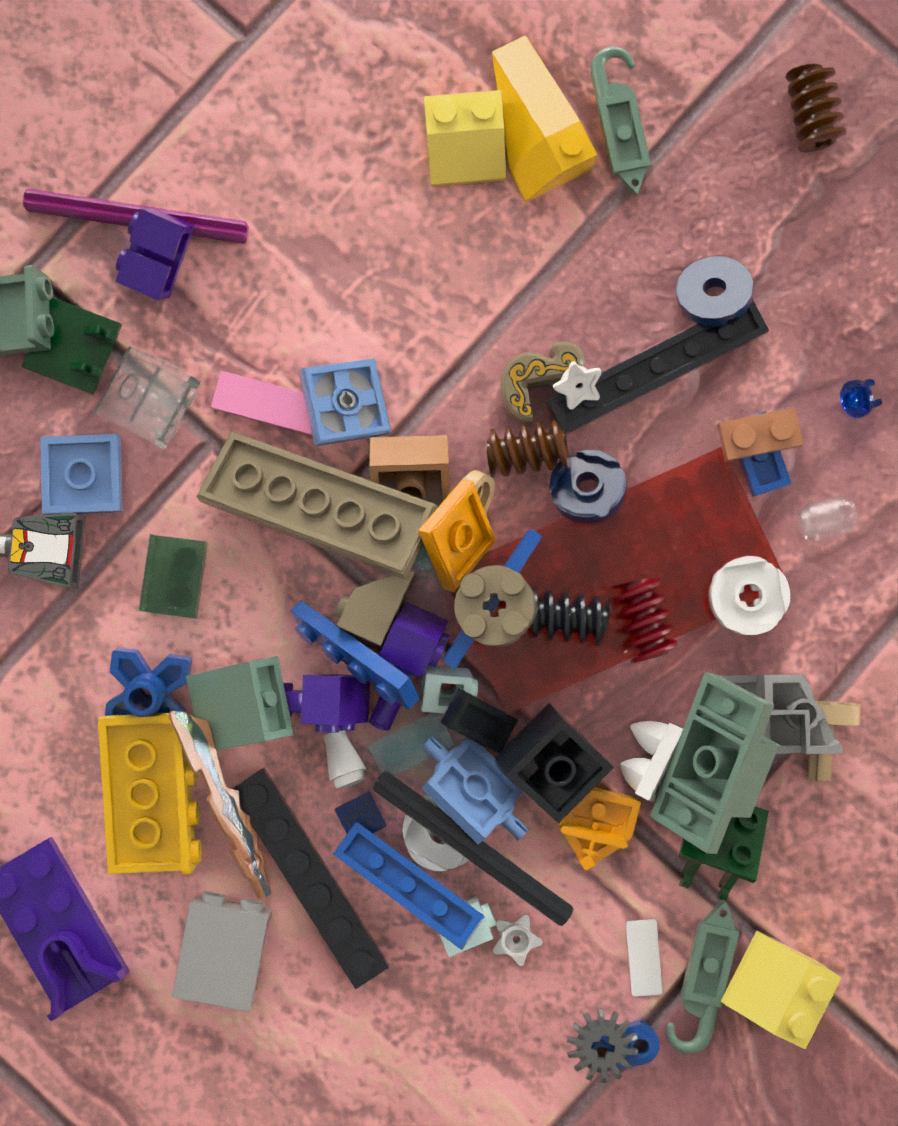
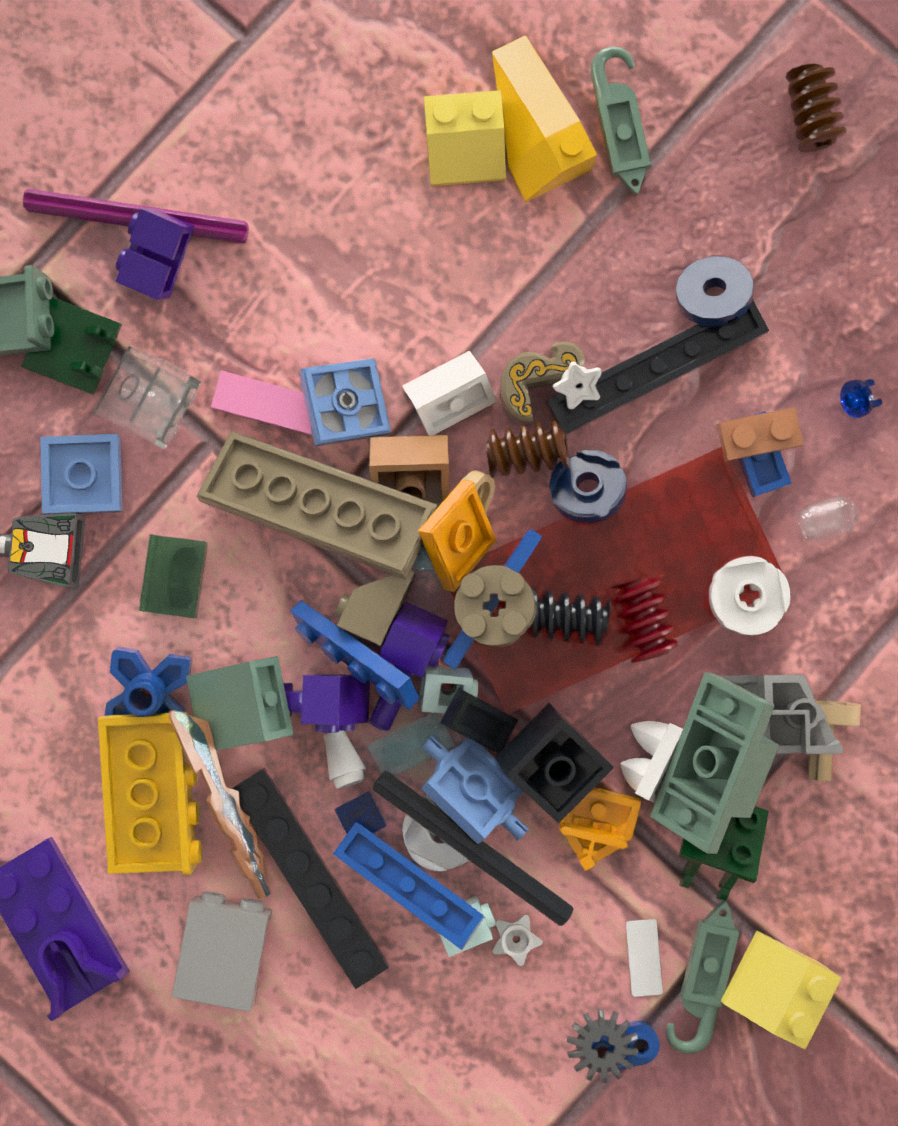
none -> white panel [403,351,497,436]

